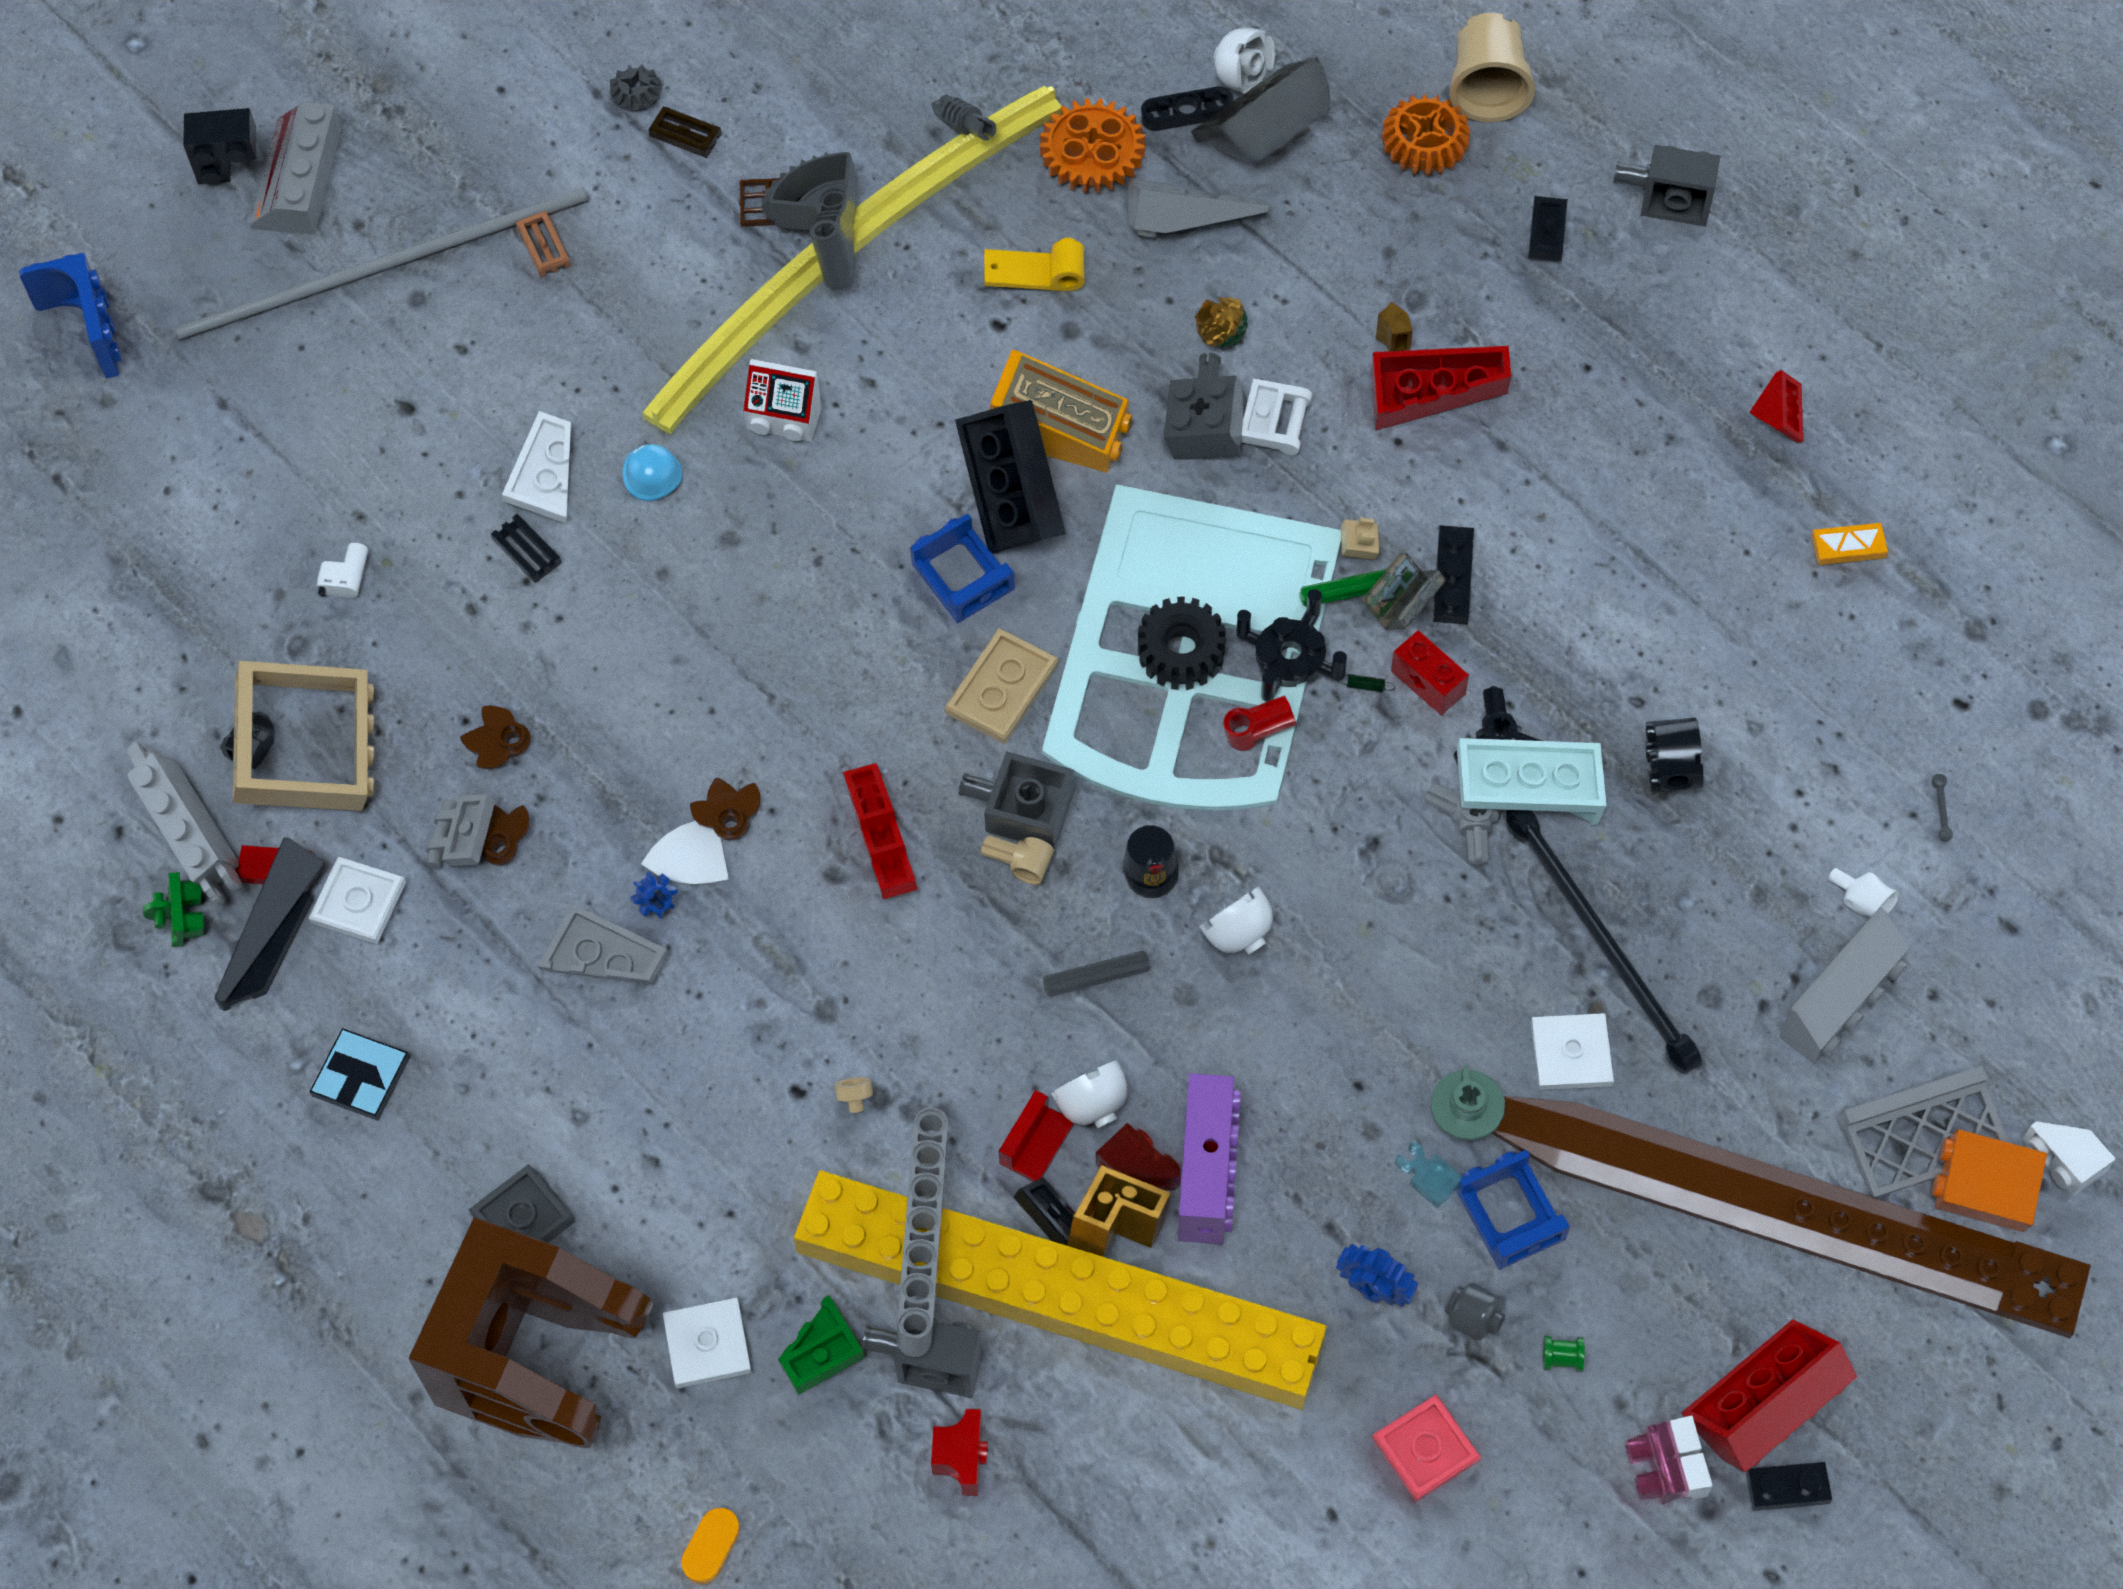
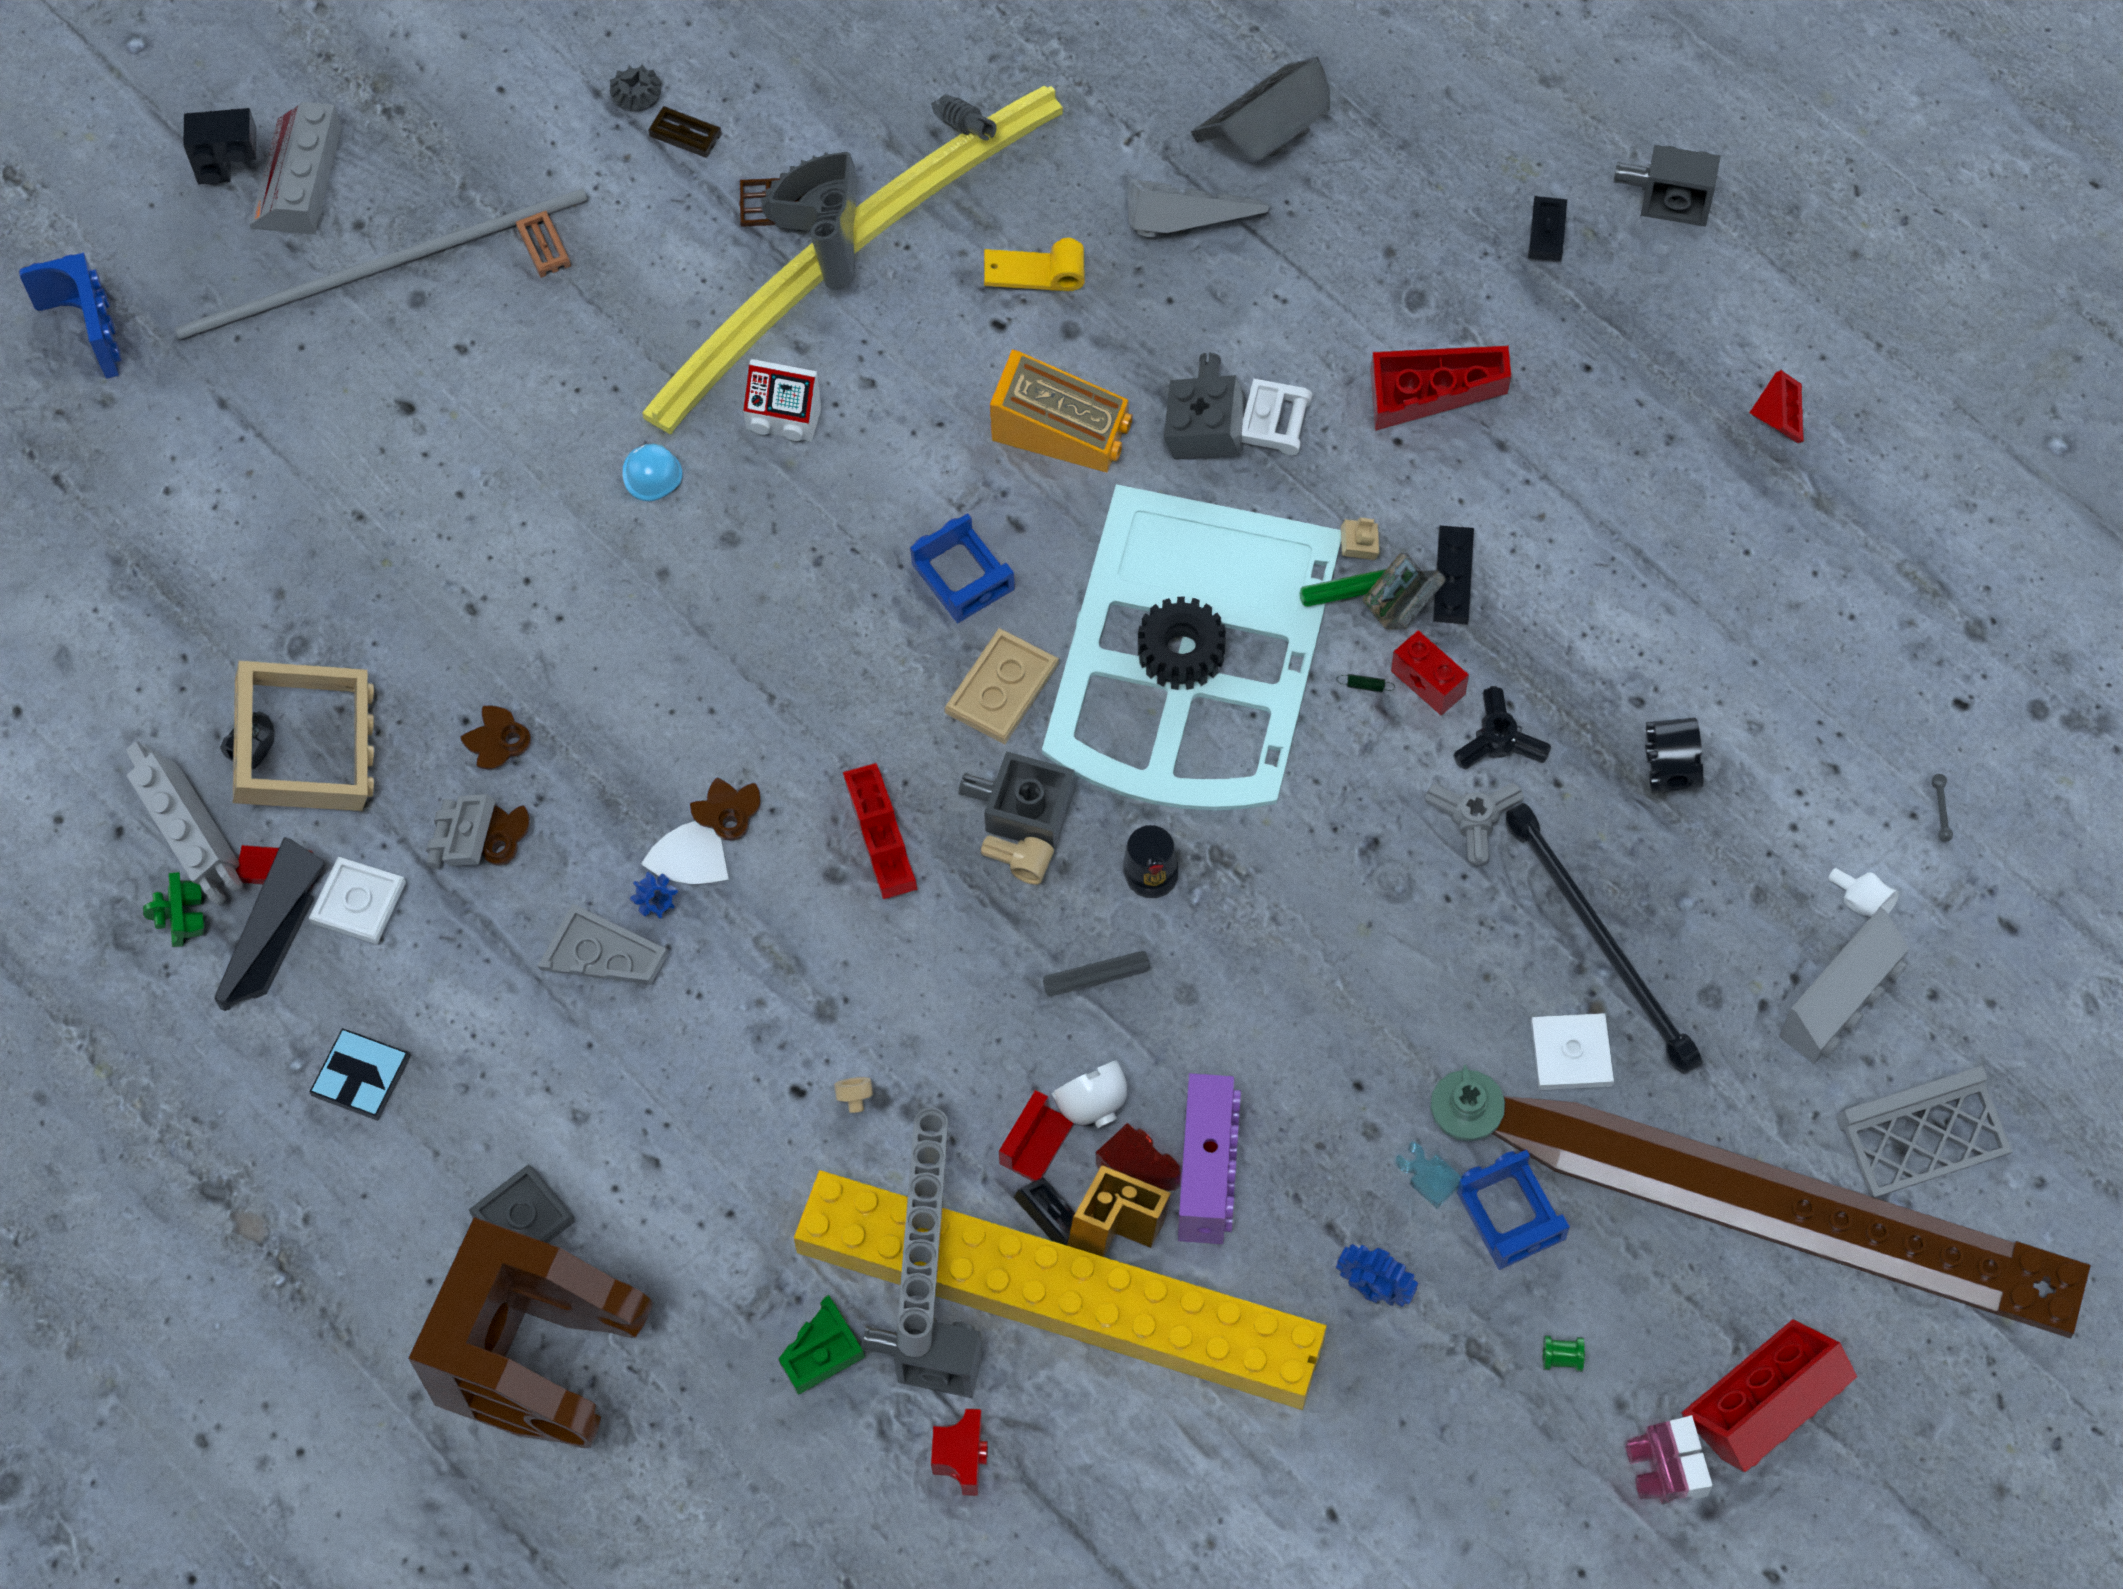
white piece [317,543,368,598] -> none
black tile [490,514,562,583] -> none
white wing [502,411,571,523] -> none
white plate [663,1297,752,1389] -> none
light orange tile [681,1508,740,1585] -> none
black slope [955,400,1066,553] -> none
orange gear [1040,98,1145,193] -> none
black beam [1141,86,1233,131] -> none
pearl gold piece [1195,297,1248,348] -> none
white cylinder [1199,886,1273,955] -> none
white cylinder [1214,27,1275,95] -> none
red piece [1223,695,1296,751] -> none
black plate [1236,589,1347,702] -> none
coral tile [1372,1394,1481,1502] -> none
pearl gold piece [1376,302,1413,351] -> none
orange gear [1382,93,1470,177] -> none
dark grey head [1445,1283,1505,1340] -> none
tan piece [1450,13,1535,122] -> none
light aqua plate [1457,738,1607,826] -> none
black plate [1746,1462,1832,1511] -> none
light orange tile [1811,523,1888,565] -> none
orange brick [1932,1129,2047,1232] -> none
white slope [2023,1121,2115,1196] -> none

